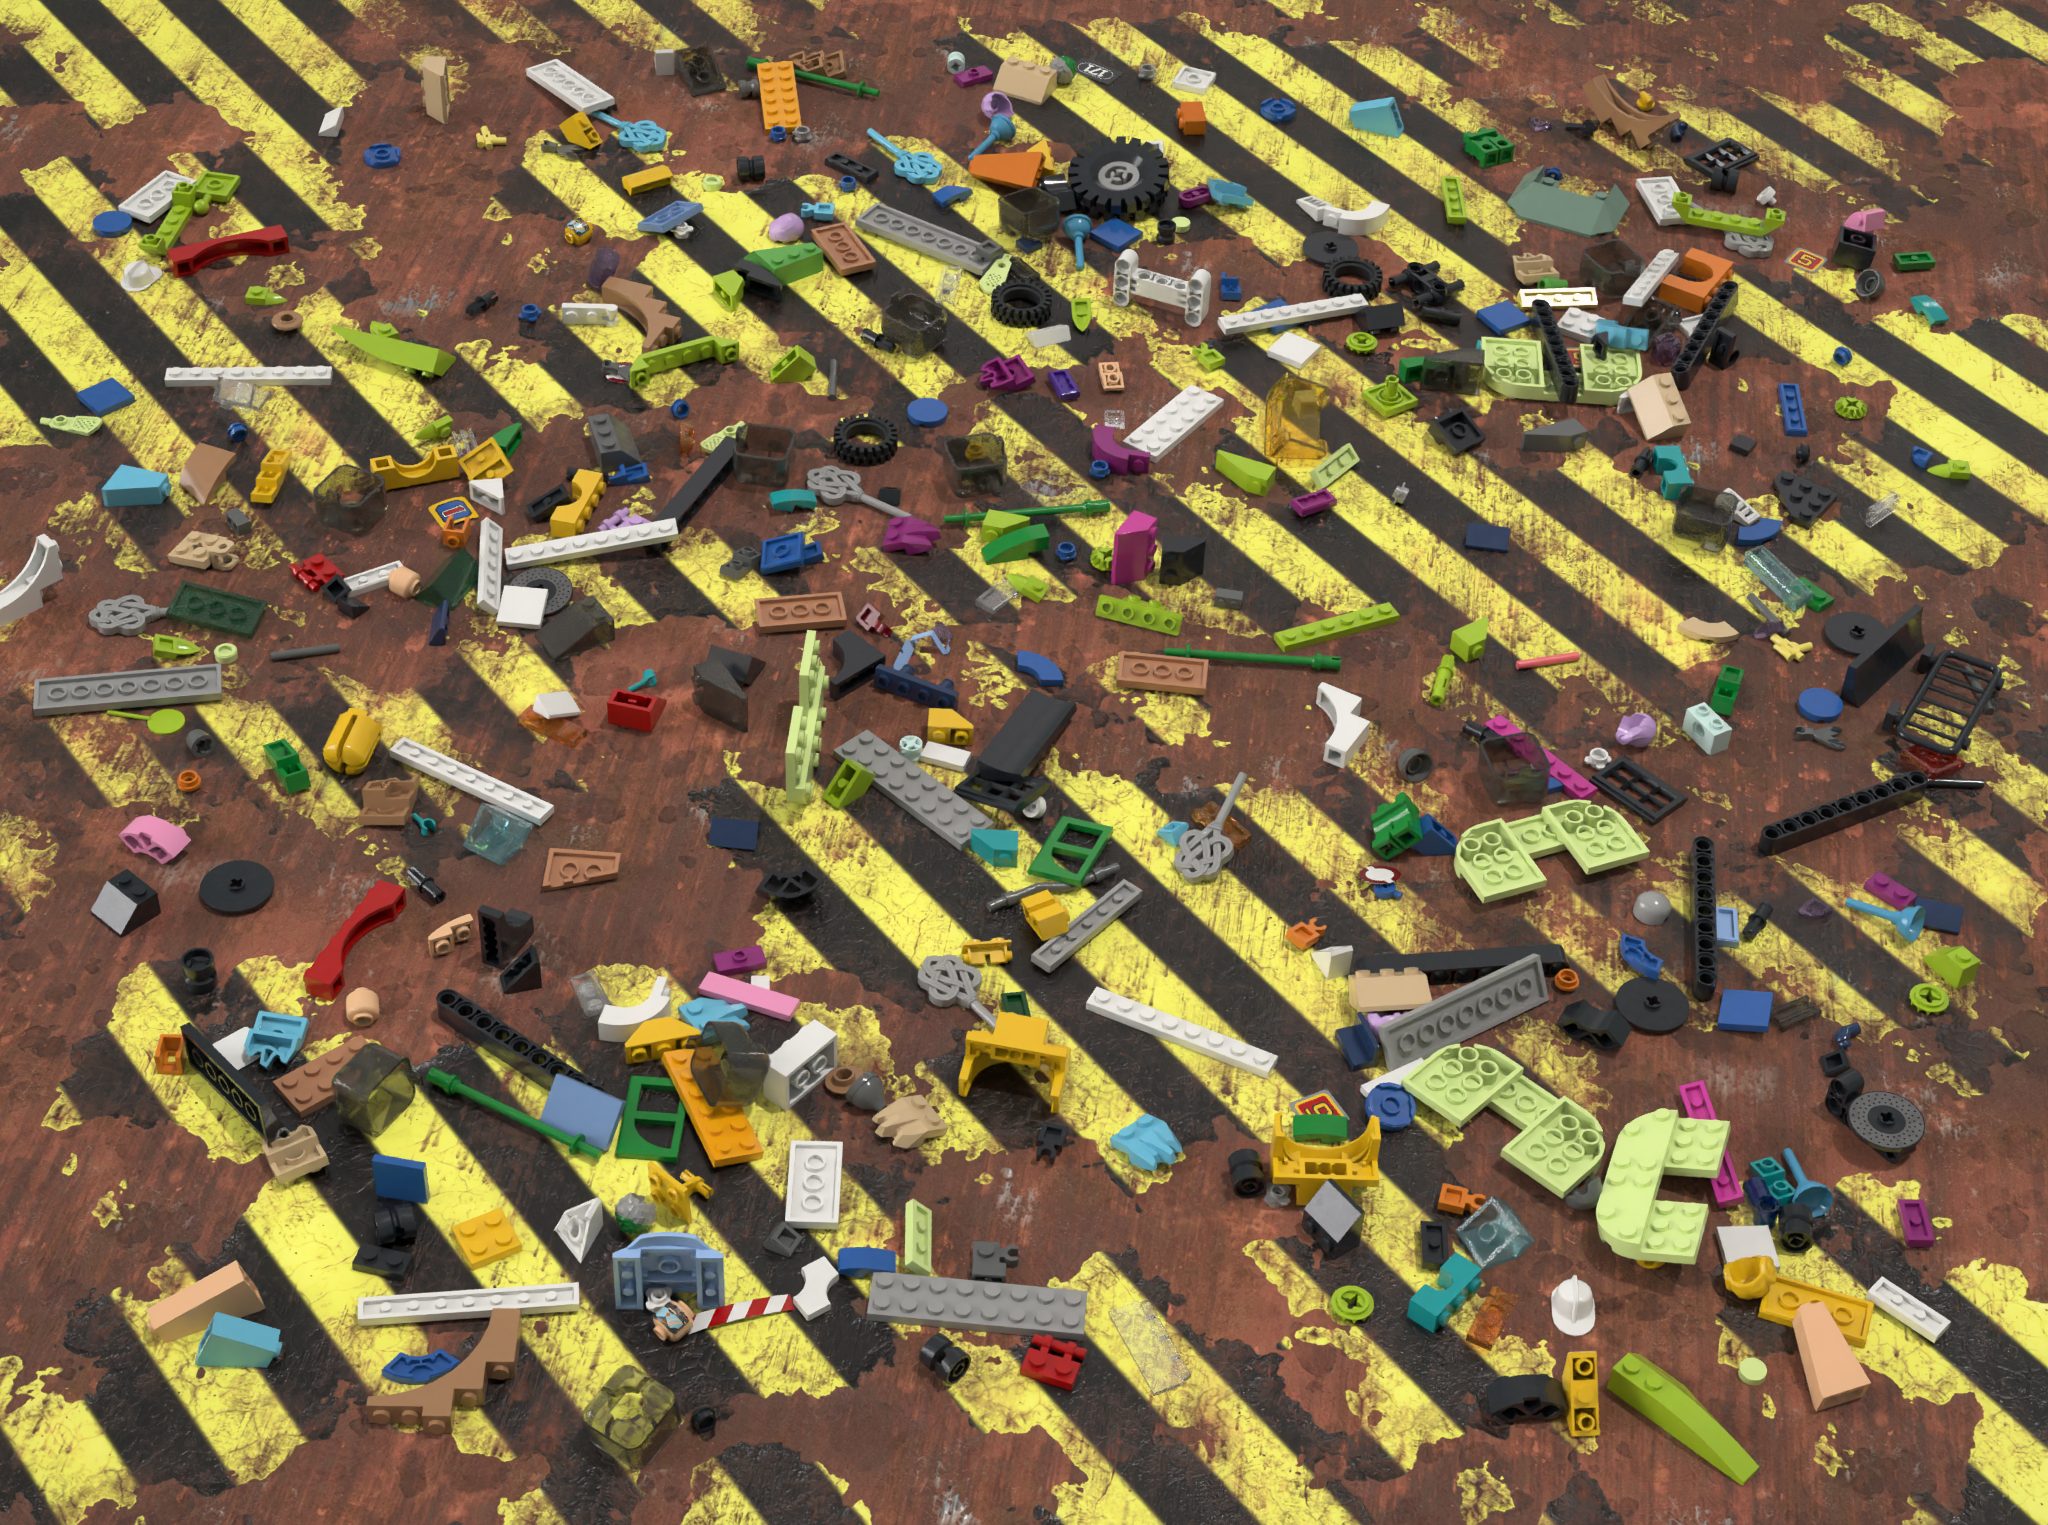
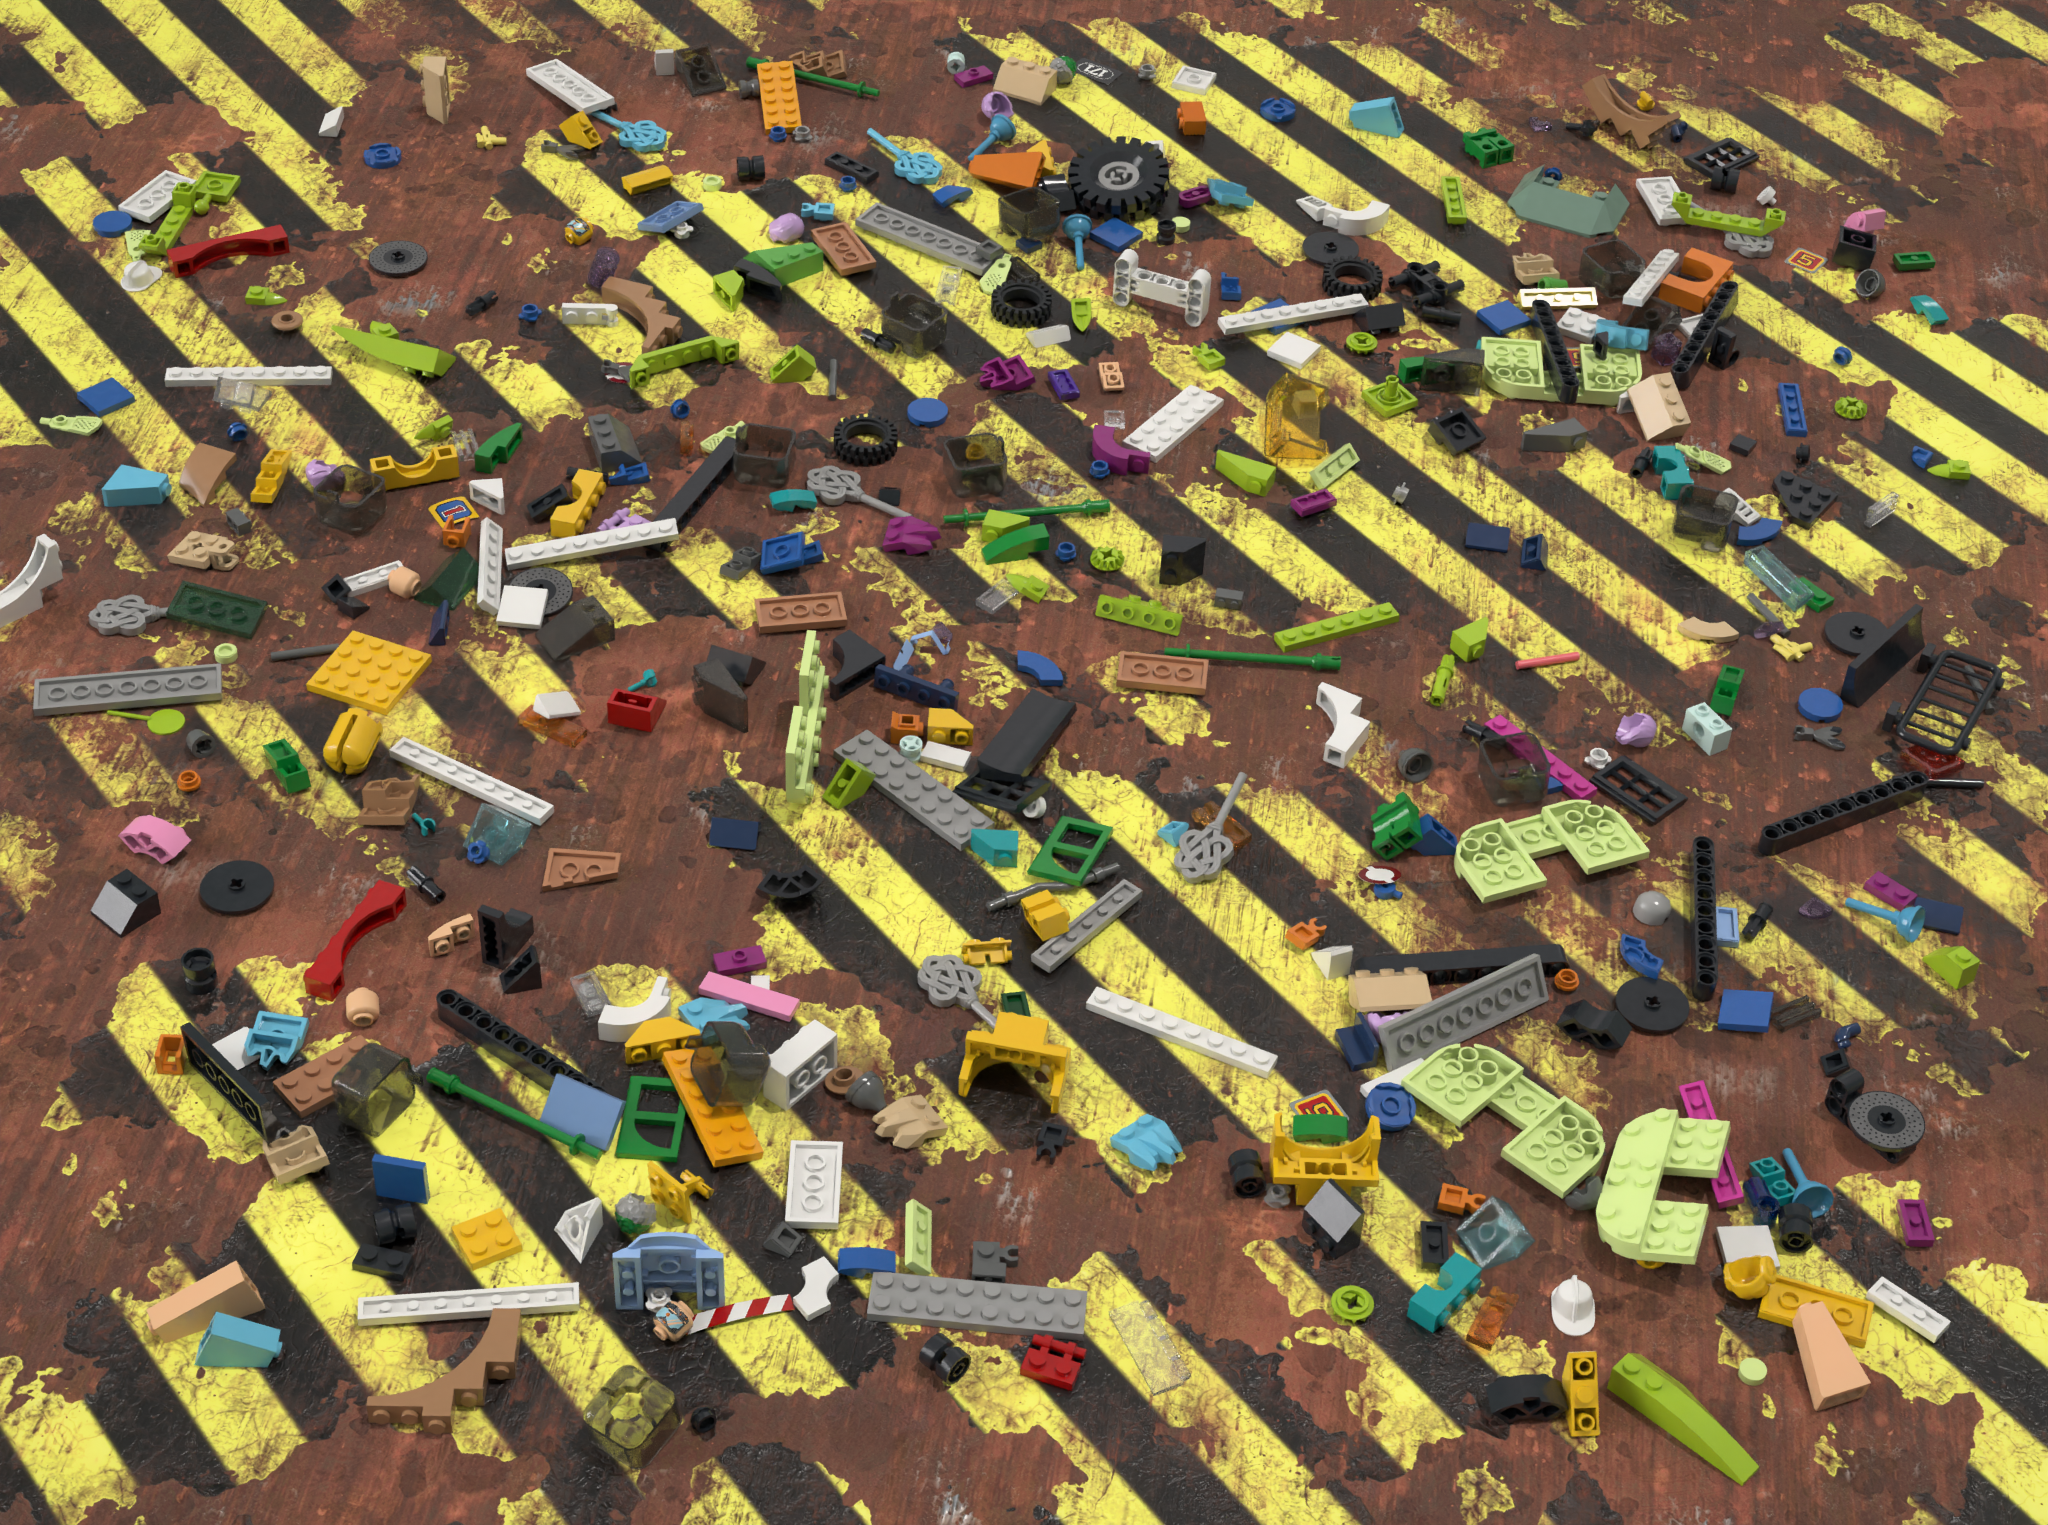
lime plate [153,634,200,660] -> none
red plate [289,553,345,593] -> none
blue tile [381,1348,461,1385] -> none
yellow slope [458,437,514,481] -> none
plate [855,602,893,638] -> none
dark pink slope [1111,510,1158,585] -> none
lime gear [1909,983,1949,1016] -> none
none -> yellowish green piece [125,229,151,262]
none -> lavender hair [306,459,346,491]
none -> yellow plate [306,631,432,716]
none -> piece [369,241,428,277]
none -> blue plate [467,840,490,864]
none -> orange window [891,711,924,744]
none -> dark blue slope [1521,533,1548,570]
none -> yellowish green piece [1675,443,1732,475]

